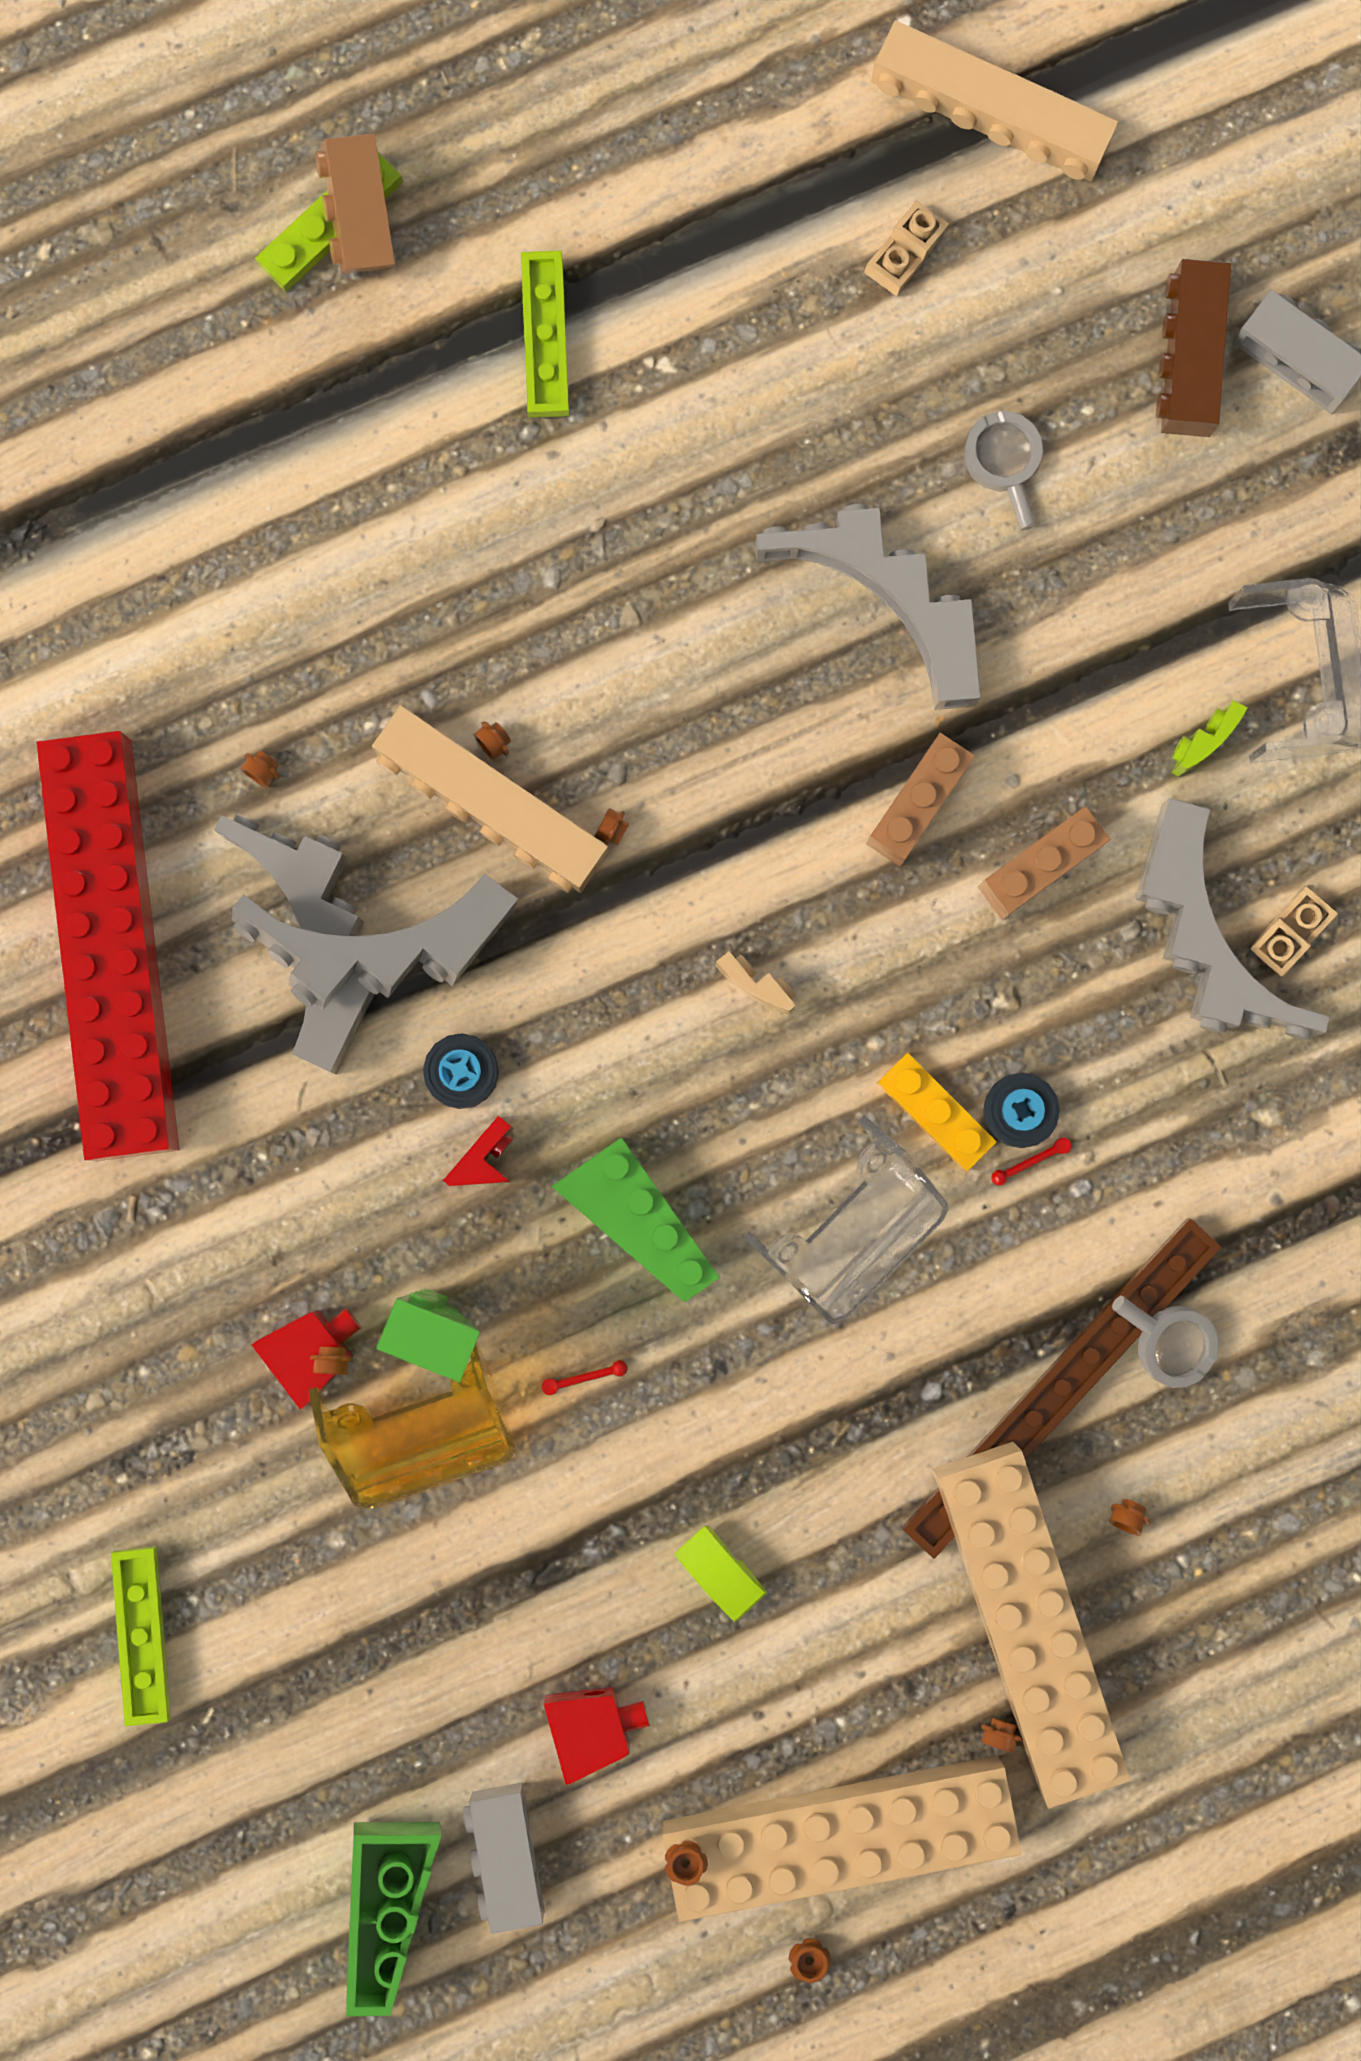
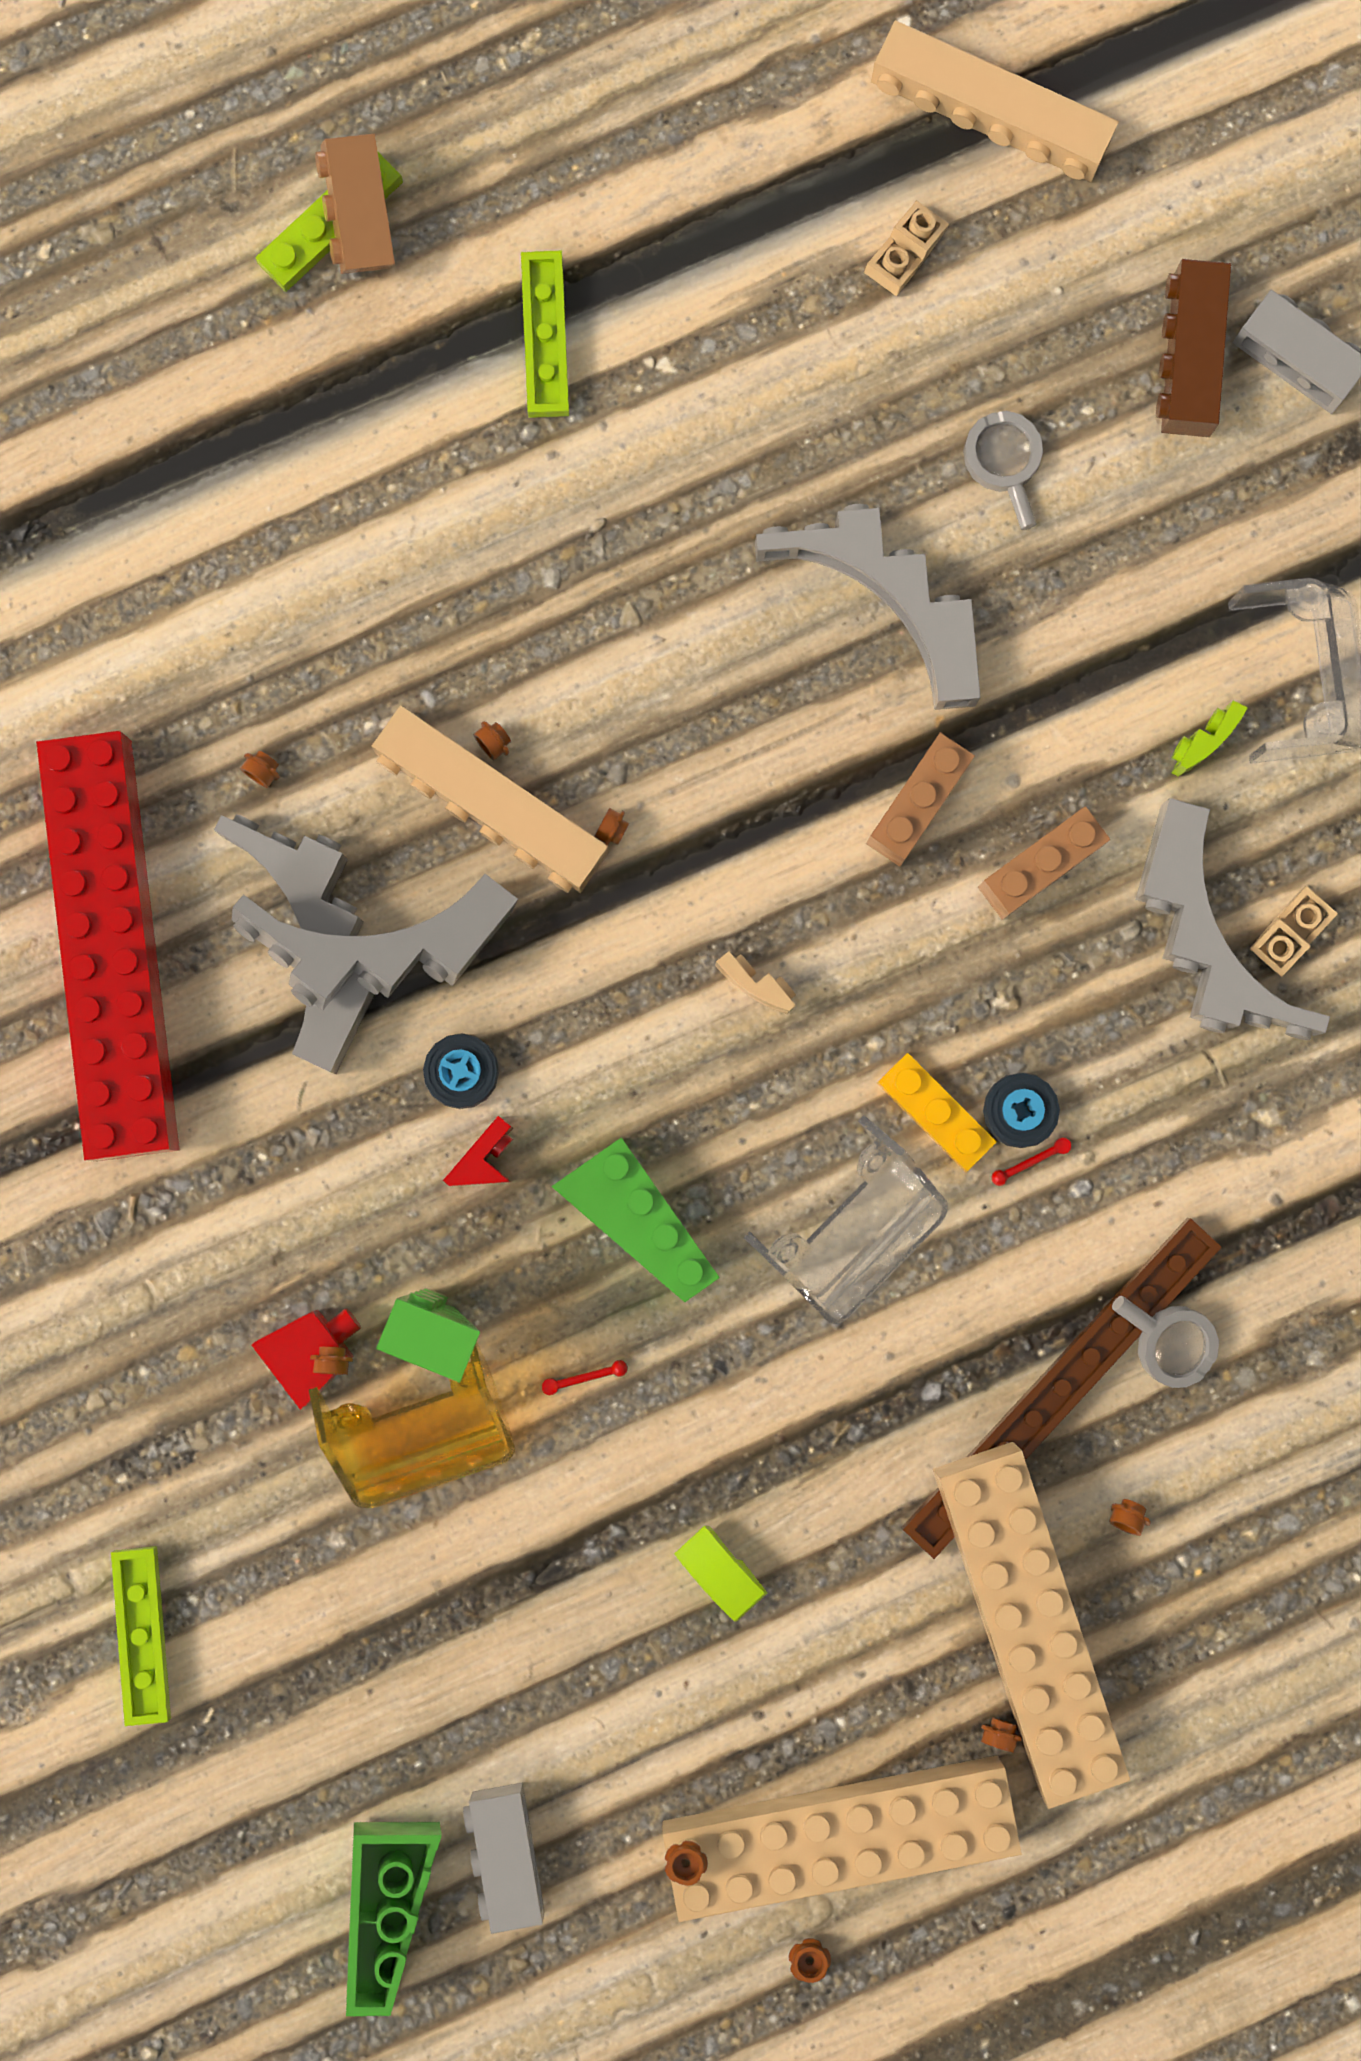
red torso [543,1687,650,1785] -> none

